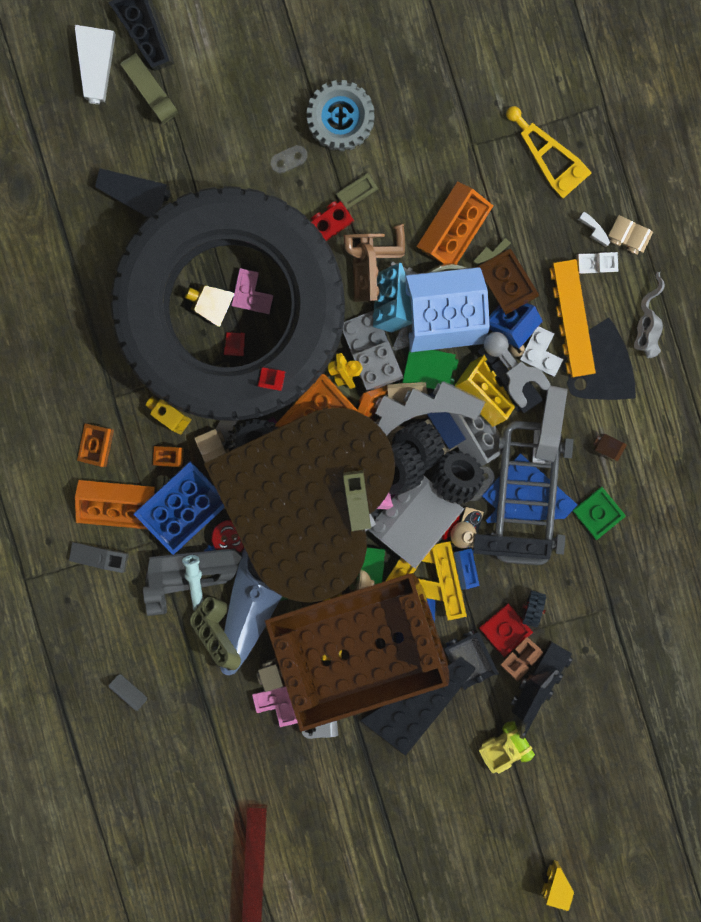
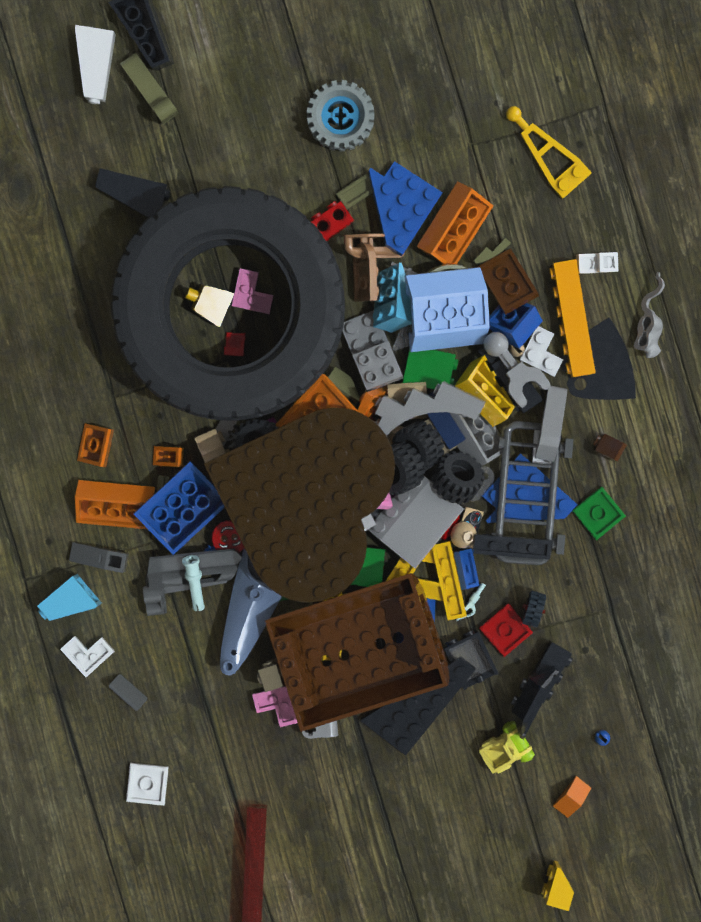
yellow torso [146,396,192,435] -> none
olive beam [190,597,241,670] -> none
red panel [258,367,286,391] -> none
clear plate [271,145,308,174] -> none
yellow hips [328,353,363,389] -> none
olive slope [343,470,371,531] -> none
tan brick [349,570,374,592] -> none
nougat piece [501,637,544,682] -> none
white slope [578,212,610,247] -> none
tan brick [608,215,653,255] -> none
none -> medium azure slope [37,574,102,621]
none -> white plate [60,636,115,677]
none -> white tile [126,763,169,805]
none -> blue wing [368,161,443,257]
none -> light aqua hand [456,583,486,621]
none -> orange slope [553,776,591,818]
none -> blue hinge [594,730,610,746]

